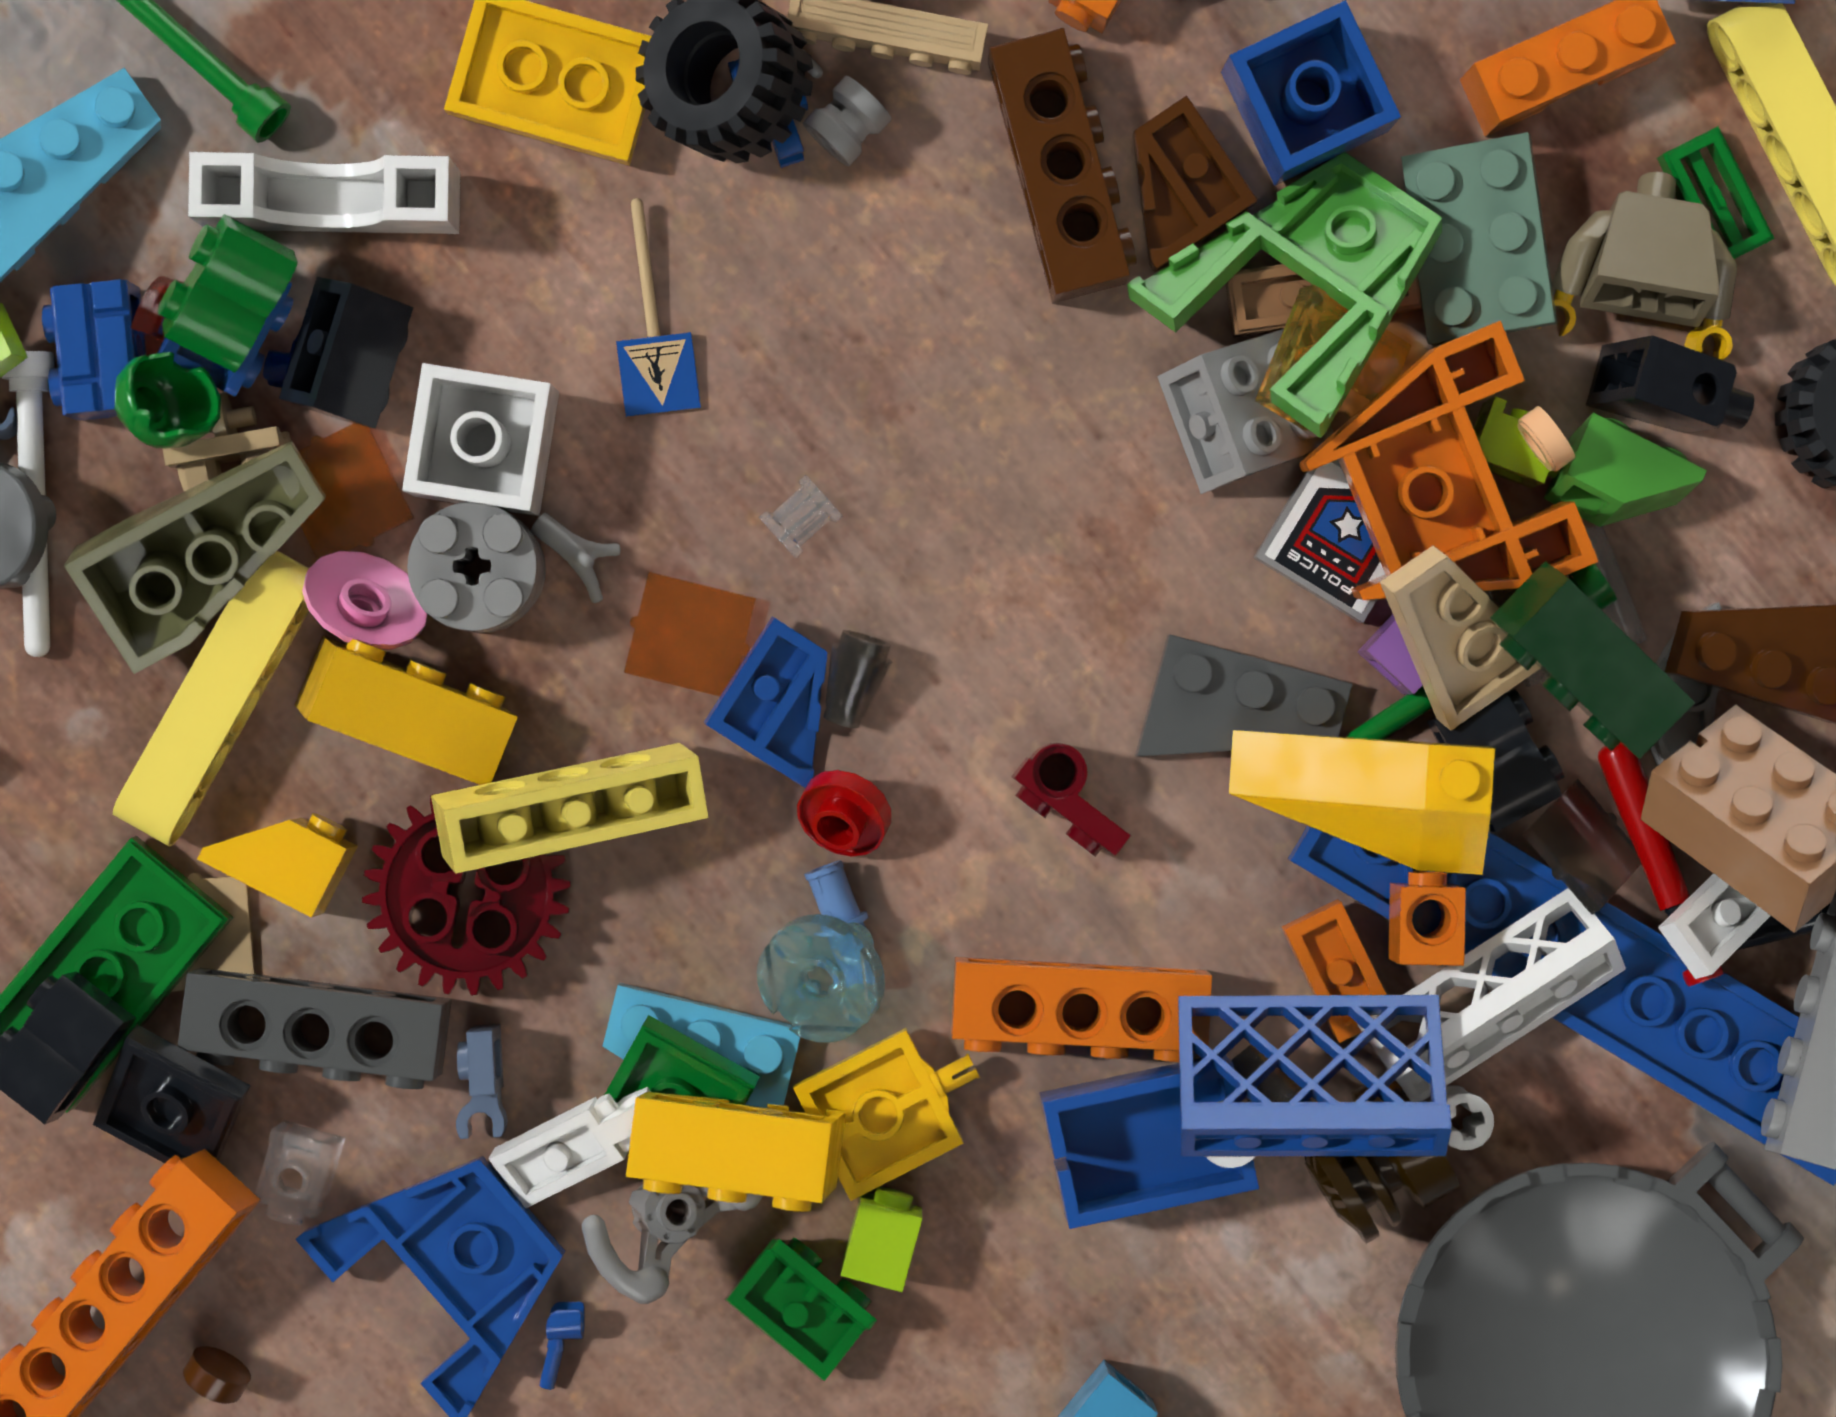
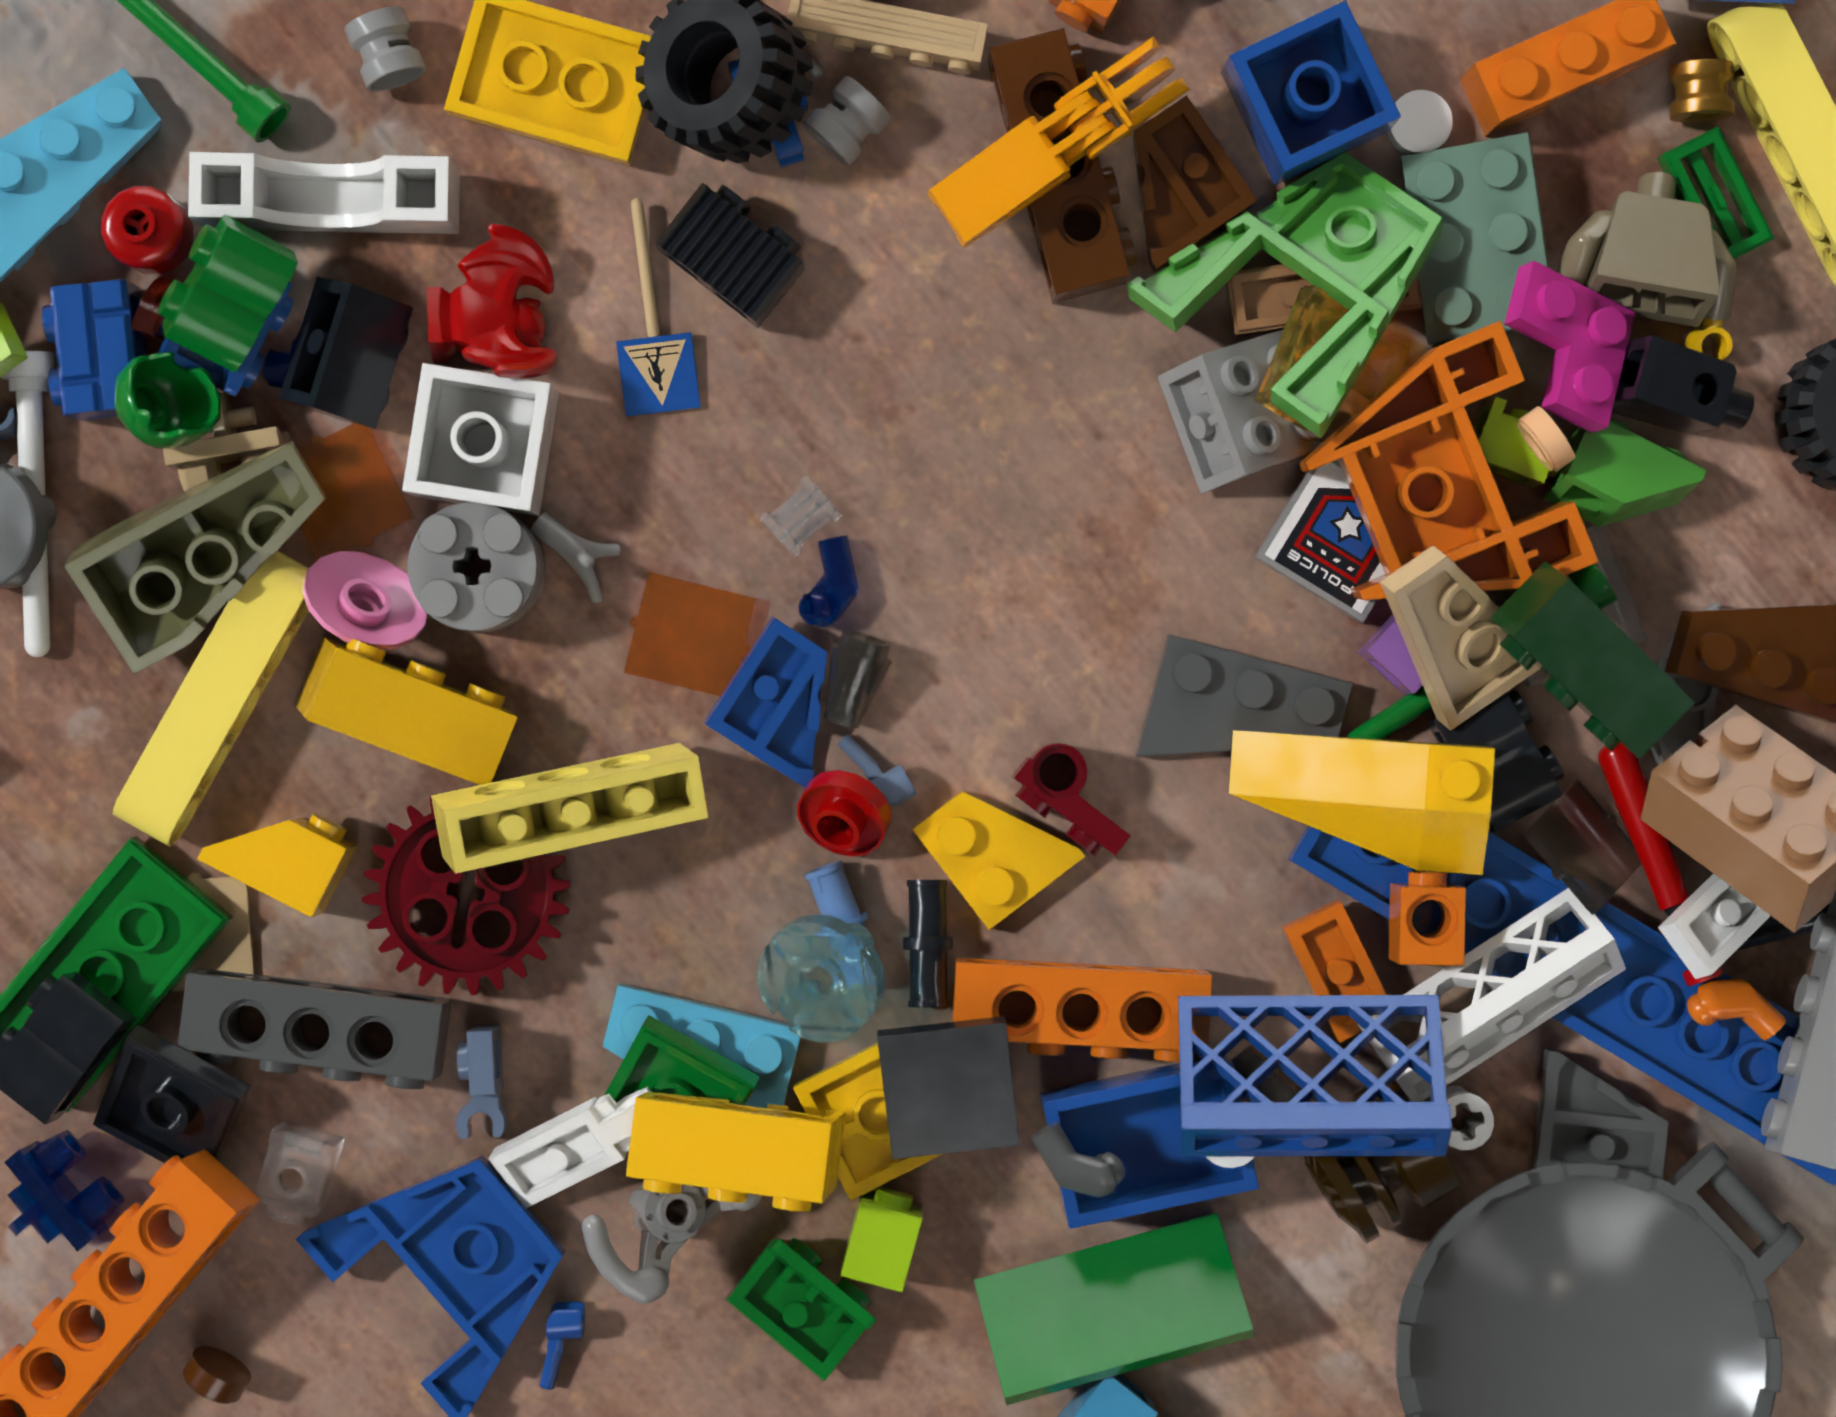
none -> clear blue hips [4,1130,125,1252]
none -> red head [101,186,193,274]
none -> light grey wheel [344,6,427,92]
none -> red animal [426,224,558,378]
none -> black brick [655,183,805,329]
none -> clear blue arm [798,535,859,627]
none -> sand blue hand [837,734,916,806]
none -> black tile [877,1016,1020,1159]
none -> black pin [903,880,953,1008]
none -> yellow wing [912,791,1086,930]
none -> light orange arm [927,36,1190,247]
none -> green tile [974,1212,1254,1405]
none -> dark grey arm [1031,1121,1125,1198]
none -> white tile [1387,90,1453,155]
none -> dark pink plate [1504,261,1635,433]
none -> dark grey wing [1531,1048,1669,1179]
none -> pearl gold wheel [1668,59,1735,123]
none -> orange arm [1687,978,1786,1040]

